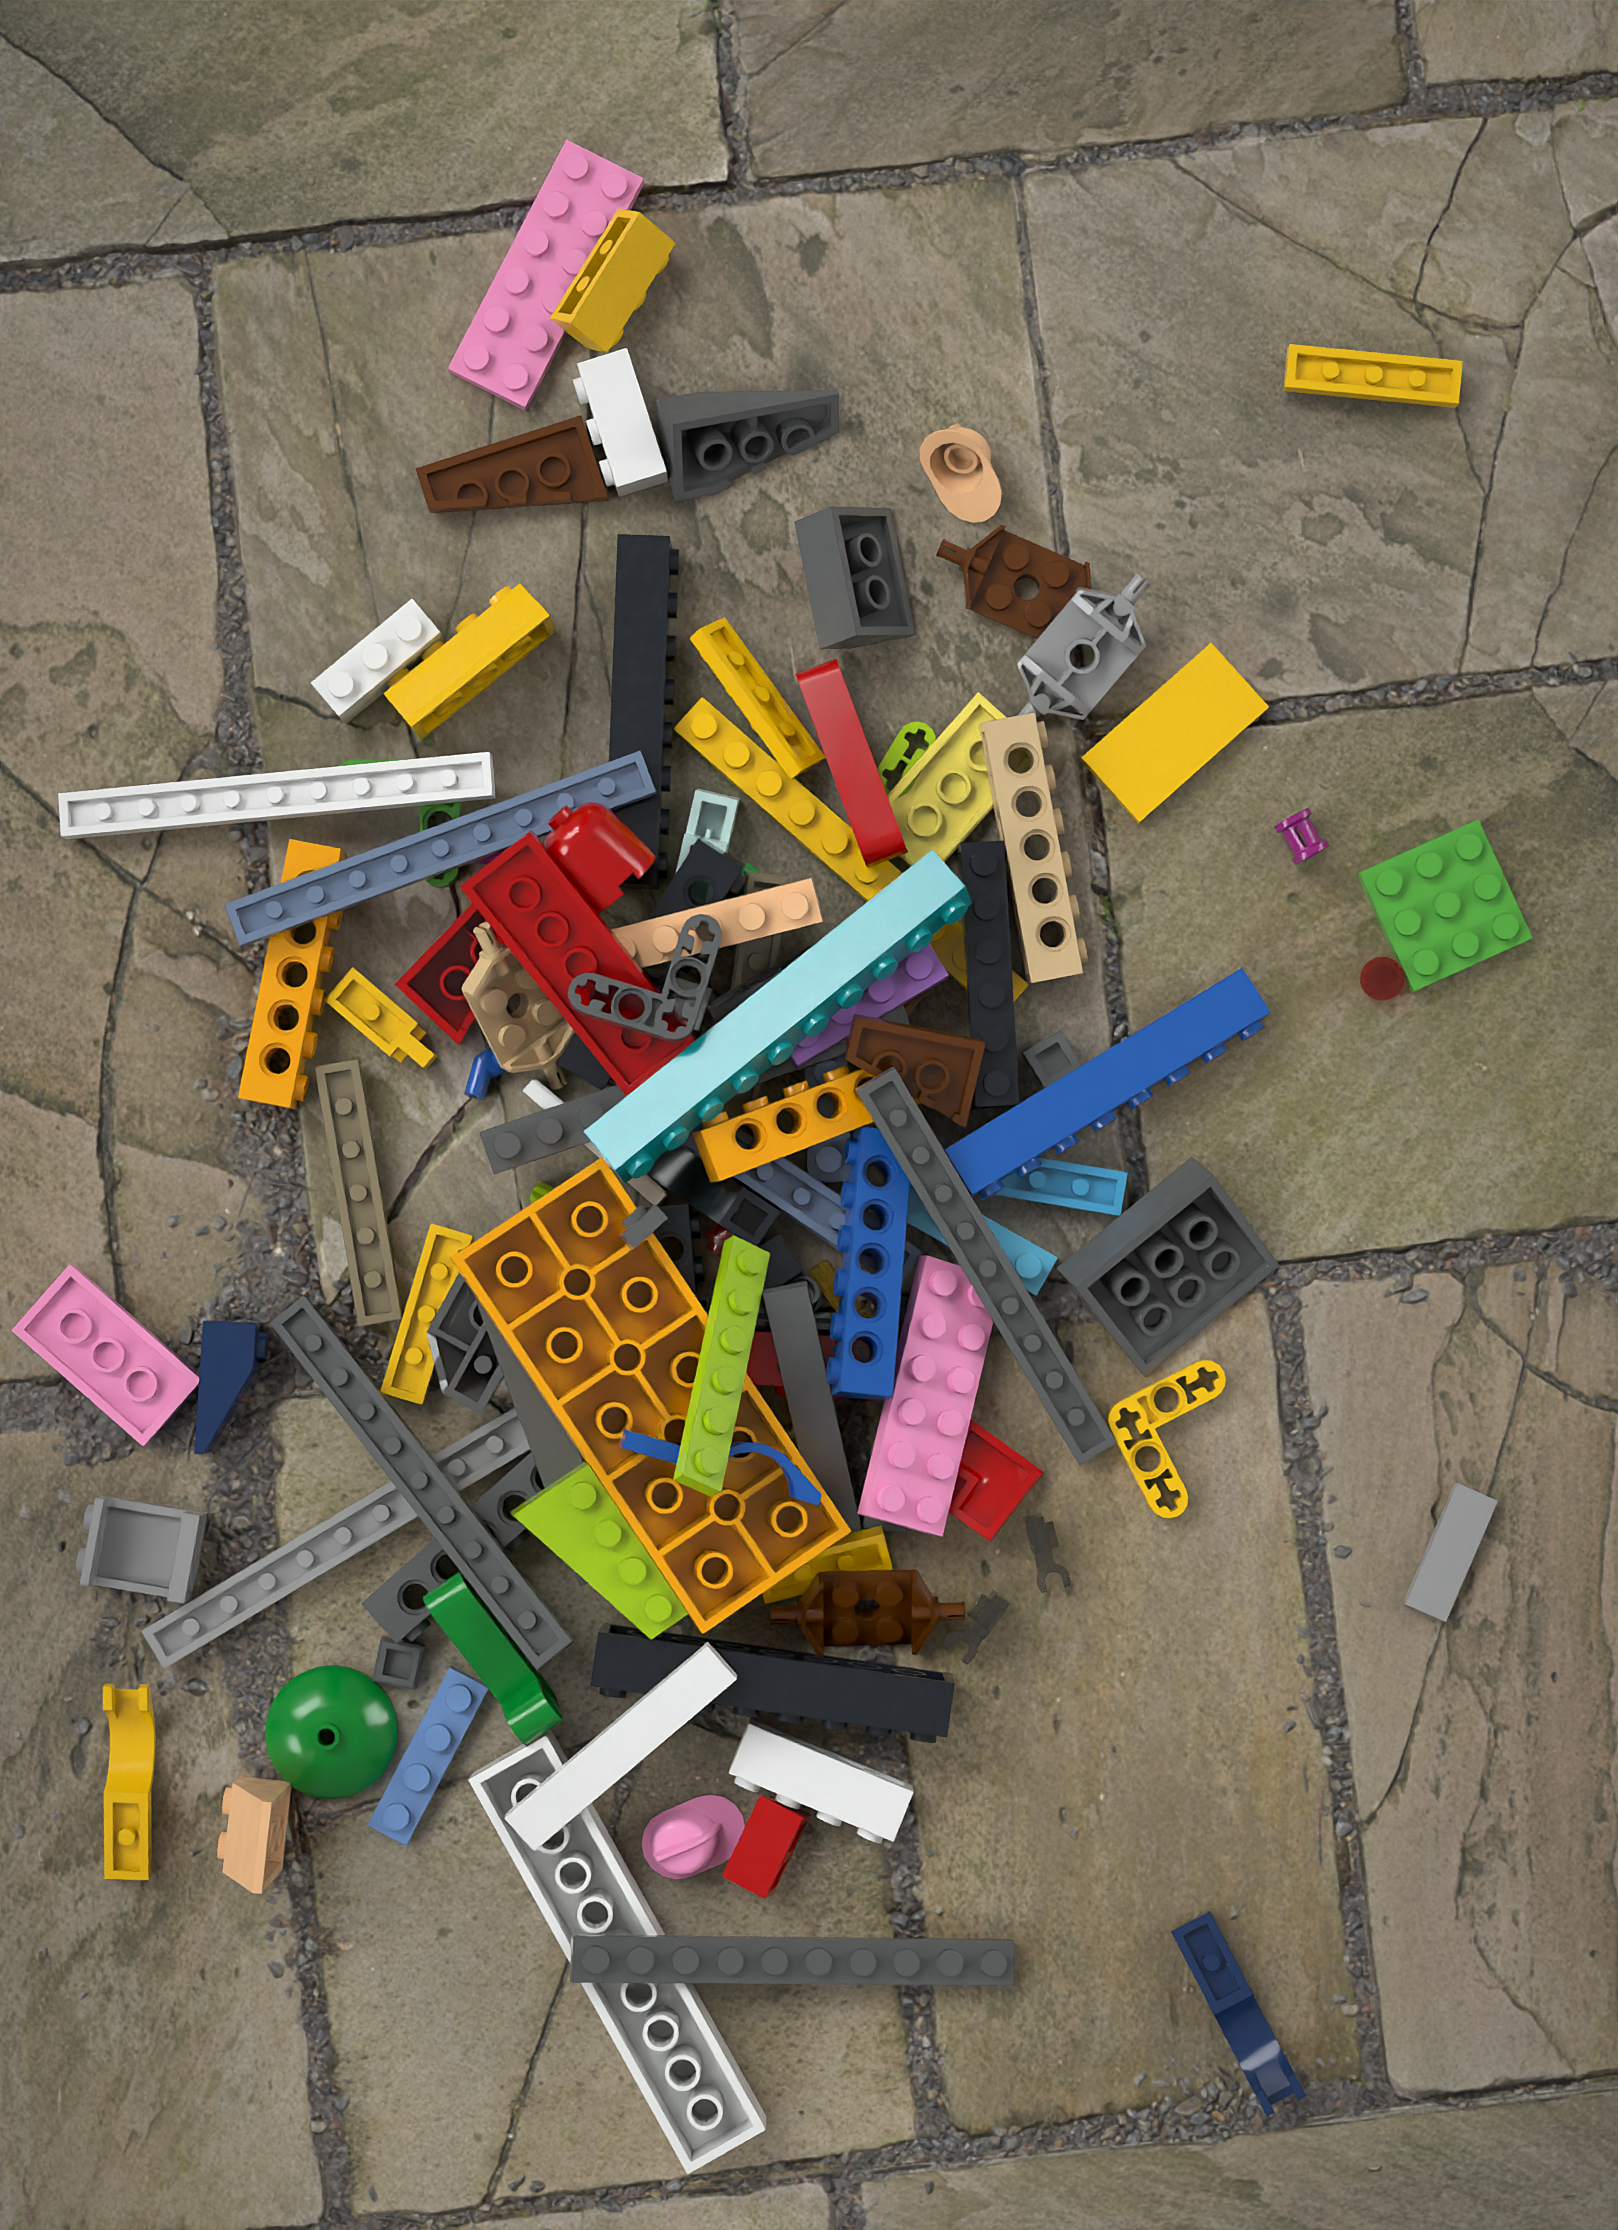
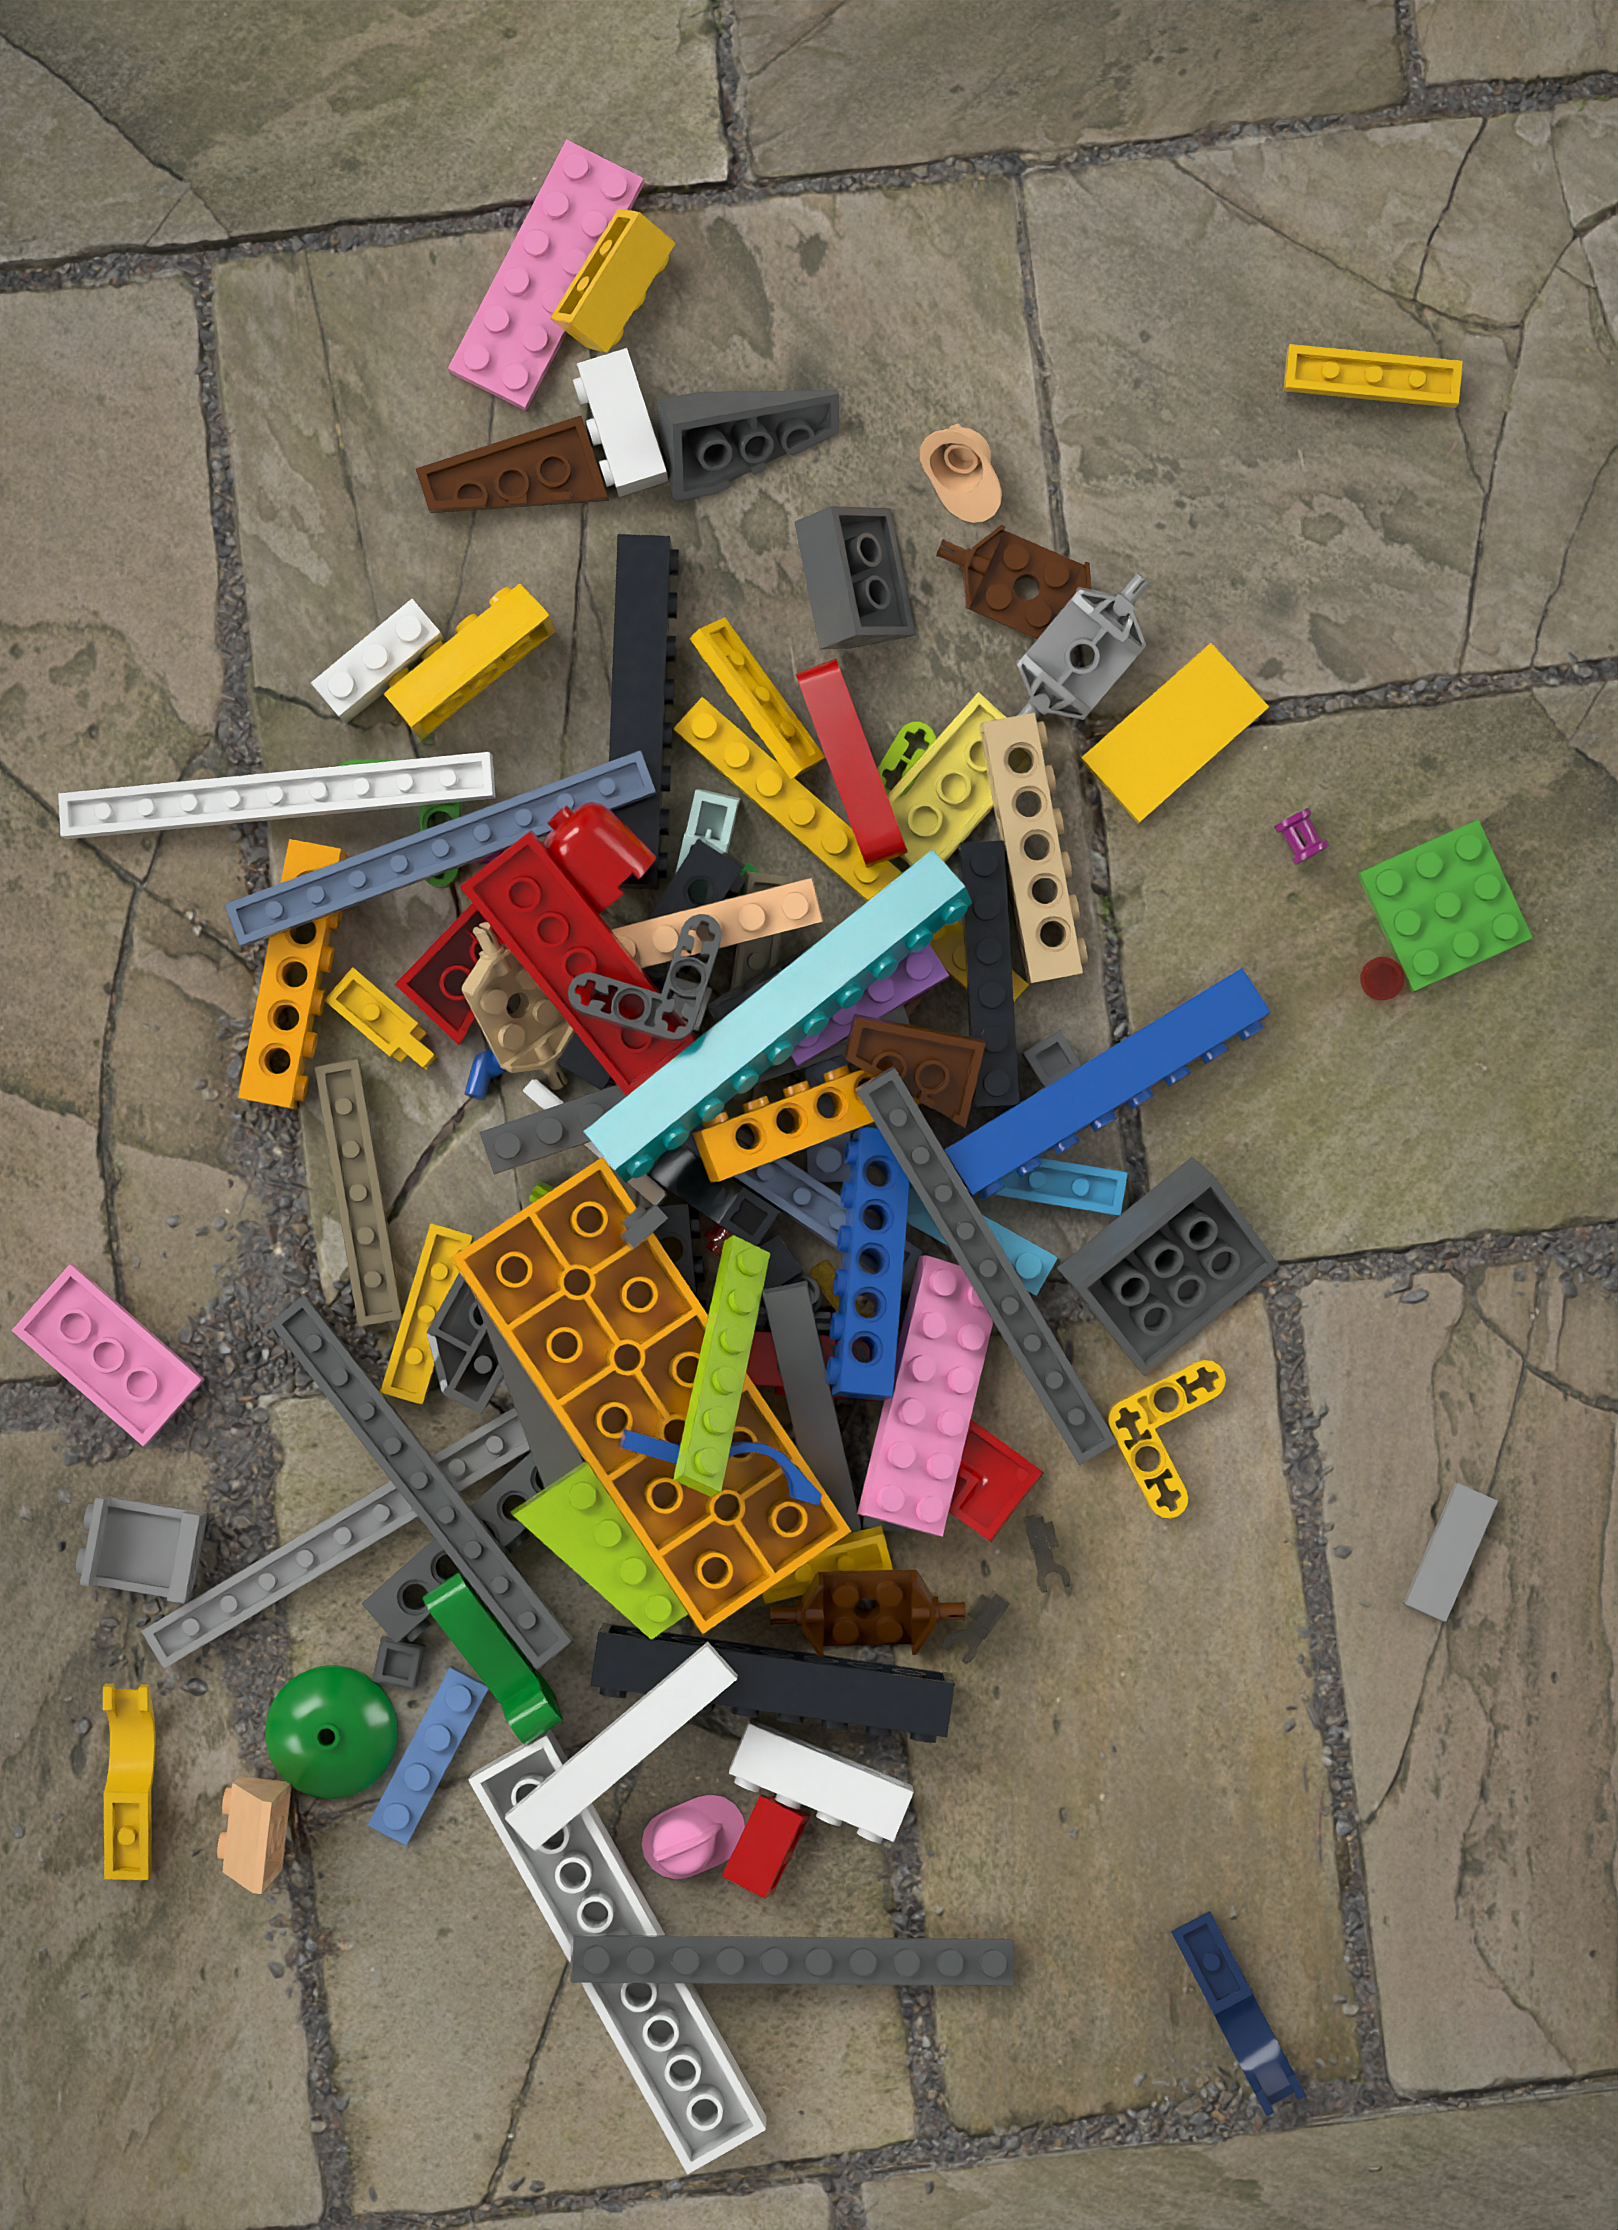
dark blue slope [194,1320,269,1454] -> none

